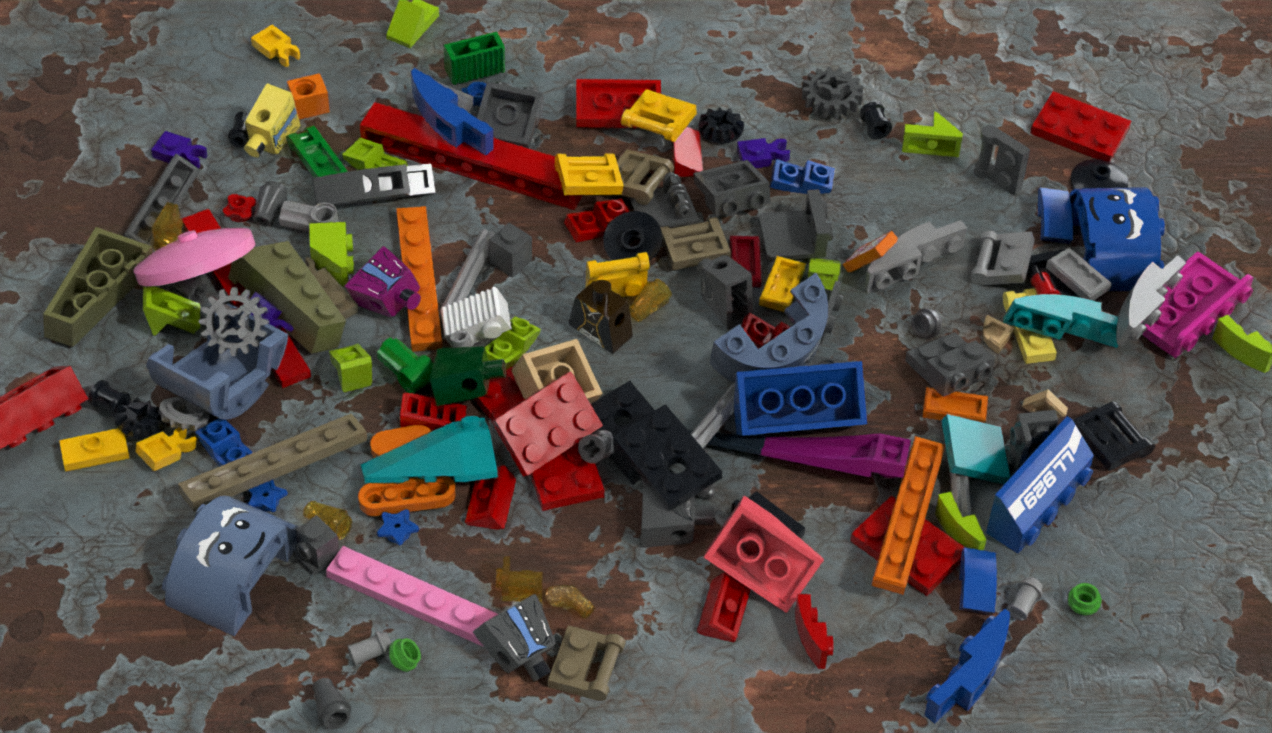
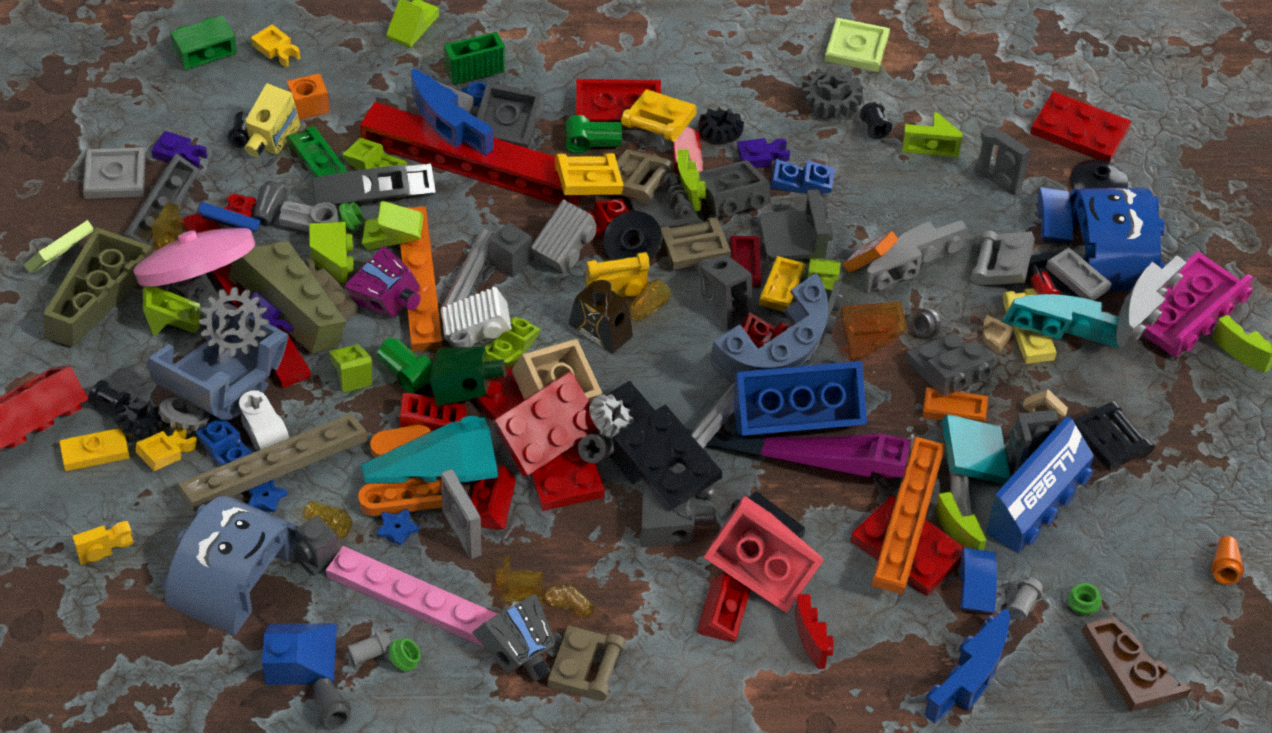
none -> yellowish green tile [24,220,94,274]
none -> yellow plate [72,521,134,565]
none -> light grey tile [83,147,146,199]
none -> green brick [170,15,237,71]
none -> blue tile [196,202,260,233]
none -> white piece [239,391,289,451]
none -> blue slope [262,623,337,685]
none -> bright green plate [338,202,364,231]
none -> lime slope [362,201,424,251]
none -> light grey tile [441,469,482,559]
none -> light grey brick [530,200,597,273]
none -> green piece [565,115,622,154]
none -> light grey gear [589,393,635,439]
none -> lime slope [677,149,706,211]
none -> yellowish green tile [824,18,890,72]
none -> clear orange wing [840,301,907,362]
none -> reddish brown wing [1081,617,1191,712]
none -> orange cone [1210,536,1244,585]

